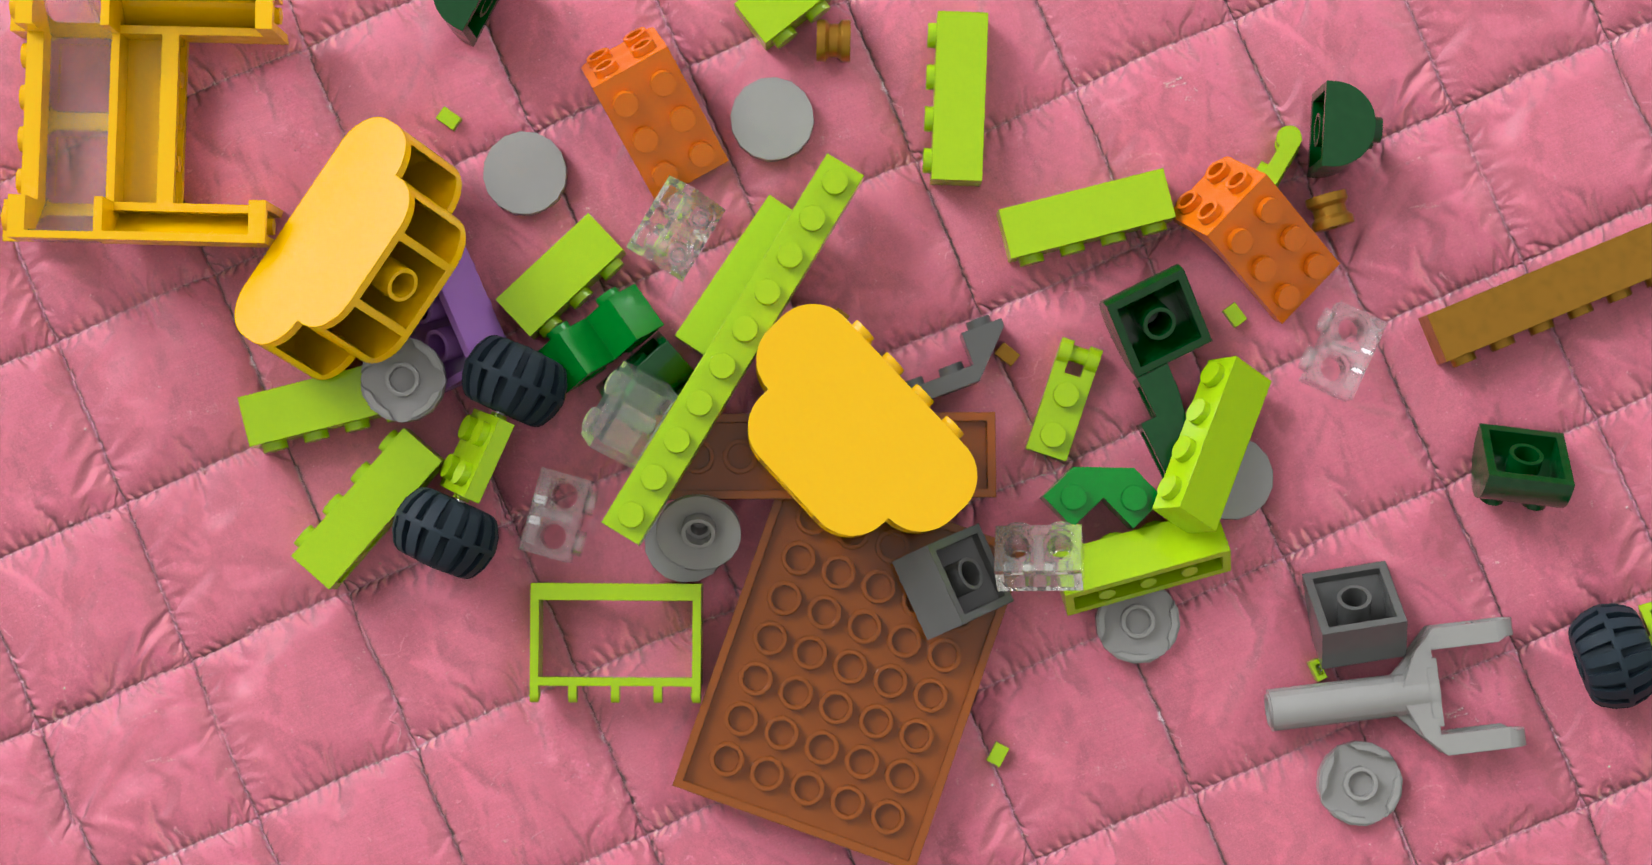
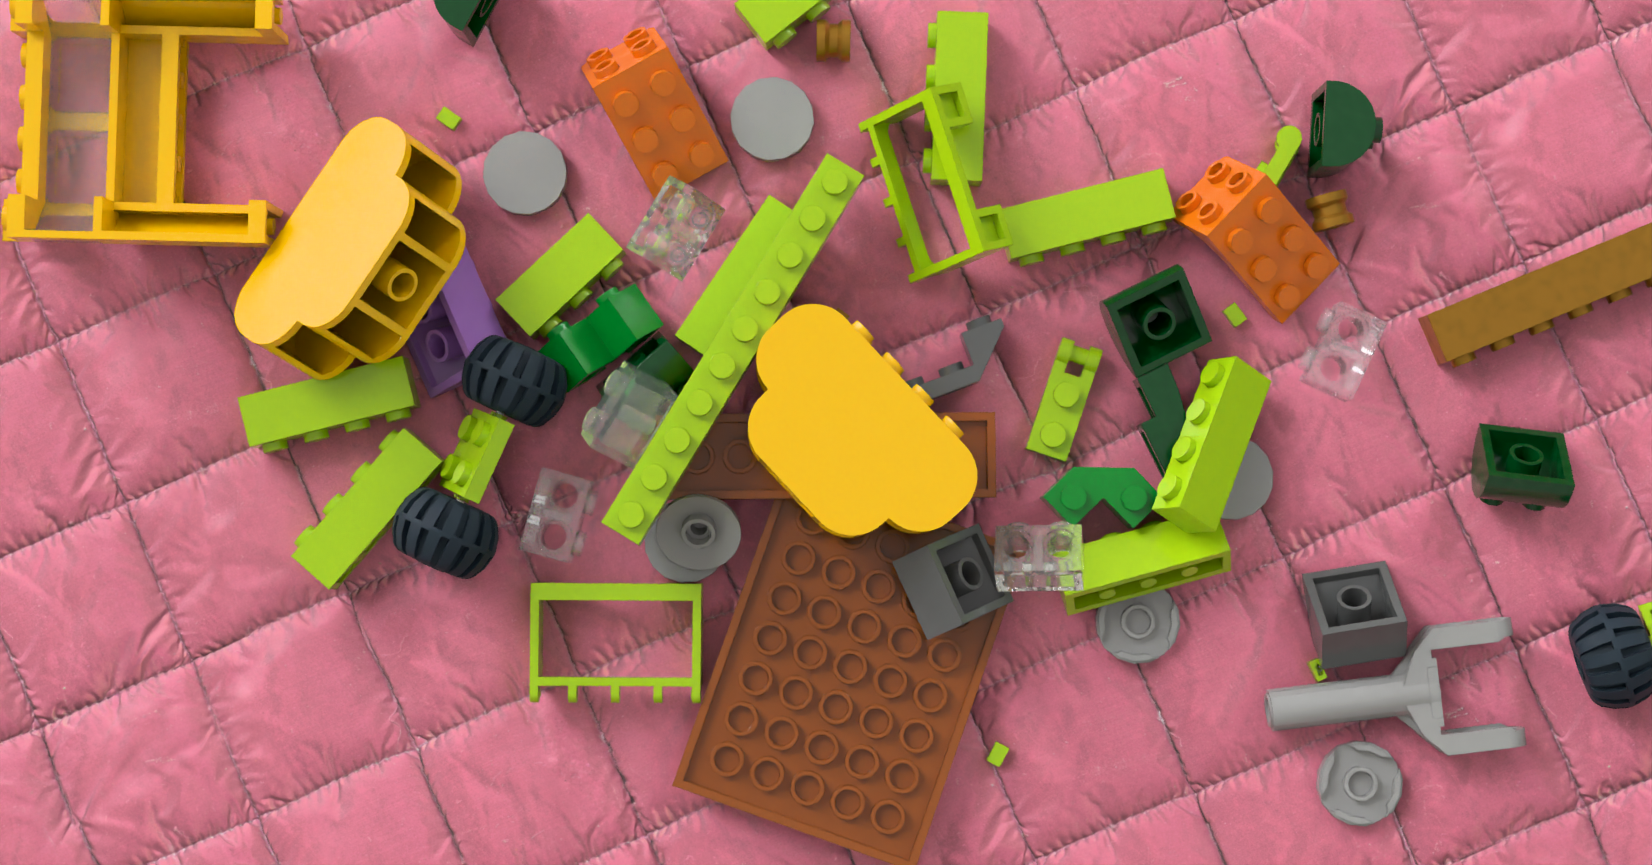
light grey tile [360,338,447,423] -> none
pearl gold piece [994,342,1020,367] -> none
none -> lime hinge [858,82,1014,284]

